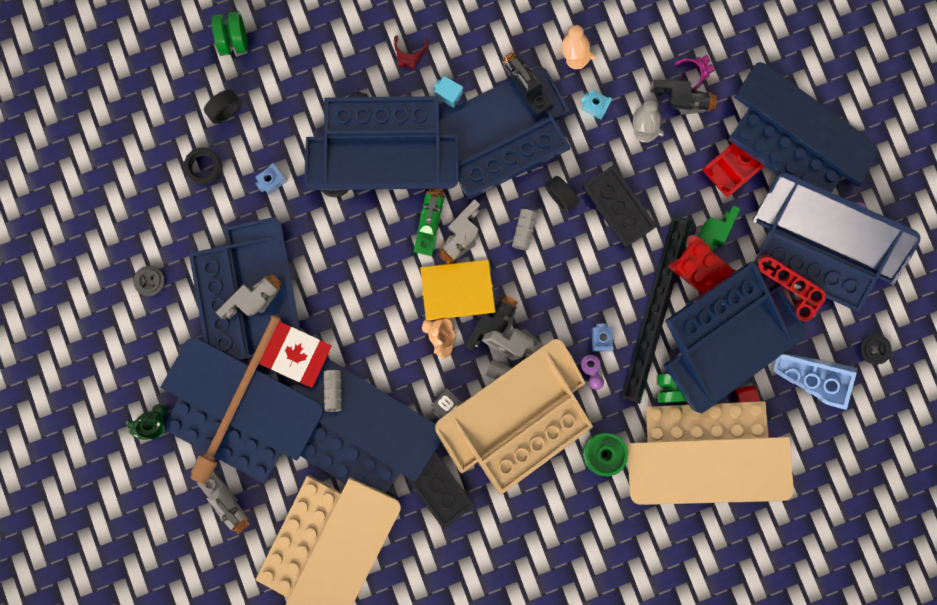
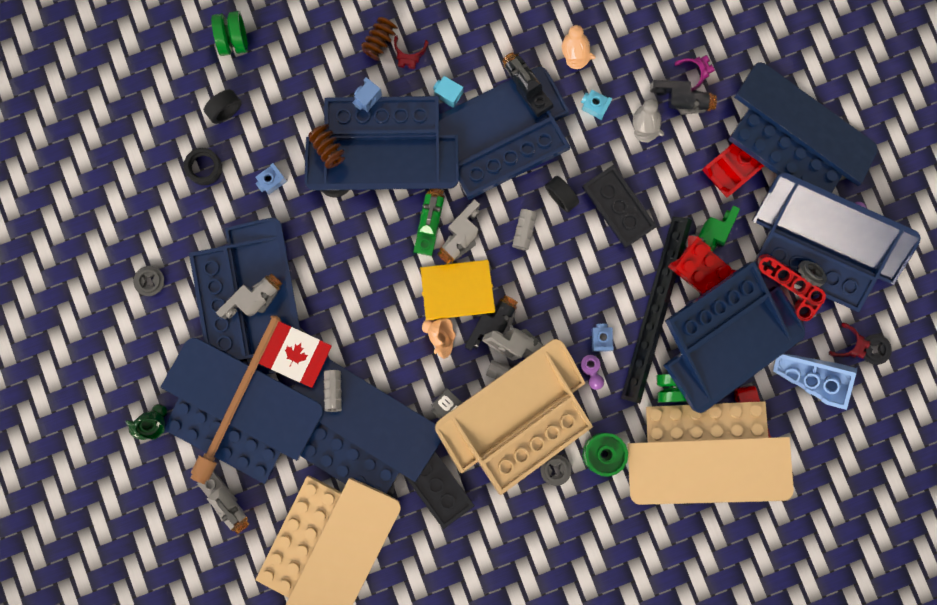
none -> reddish brown piece [308,124,345,169]
none -> medium blue brick [352,77,382,112]
none -> reddish brown piece [361,17,398,61]
none -> dark grey gear [540,455,571,486]
none -> dark grey gear [798,260,827,287]
none -> dark red helmet [828,323,871,359]

